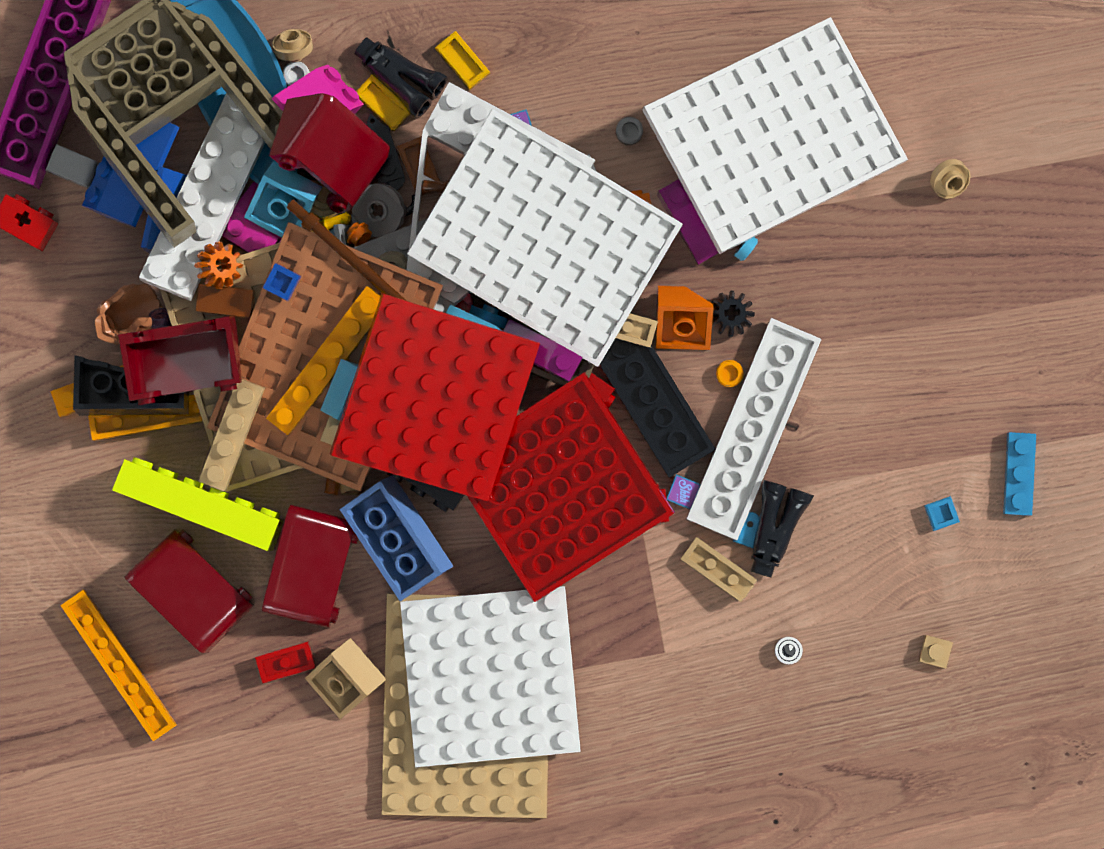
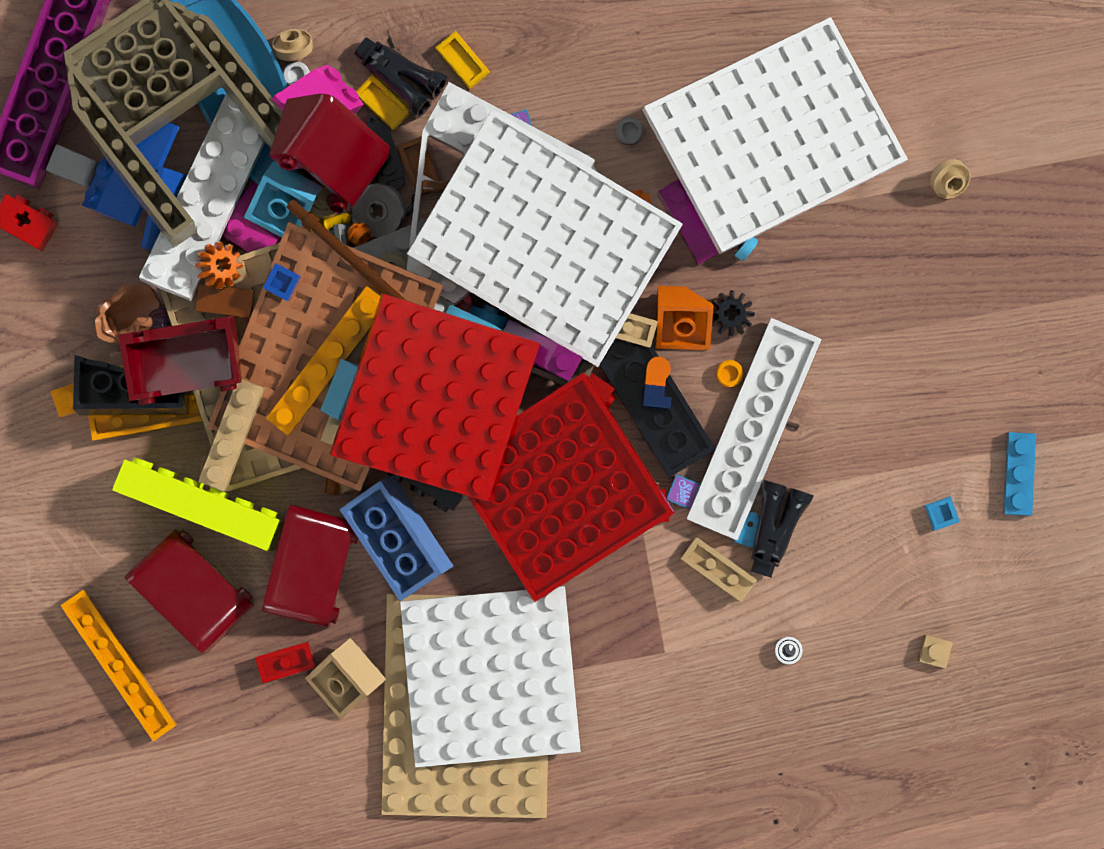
none -> leg [643,357,672,410]

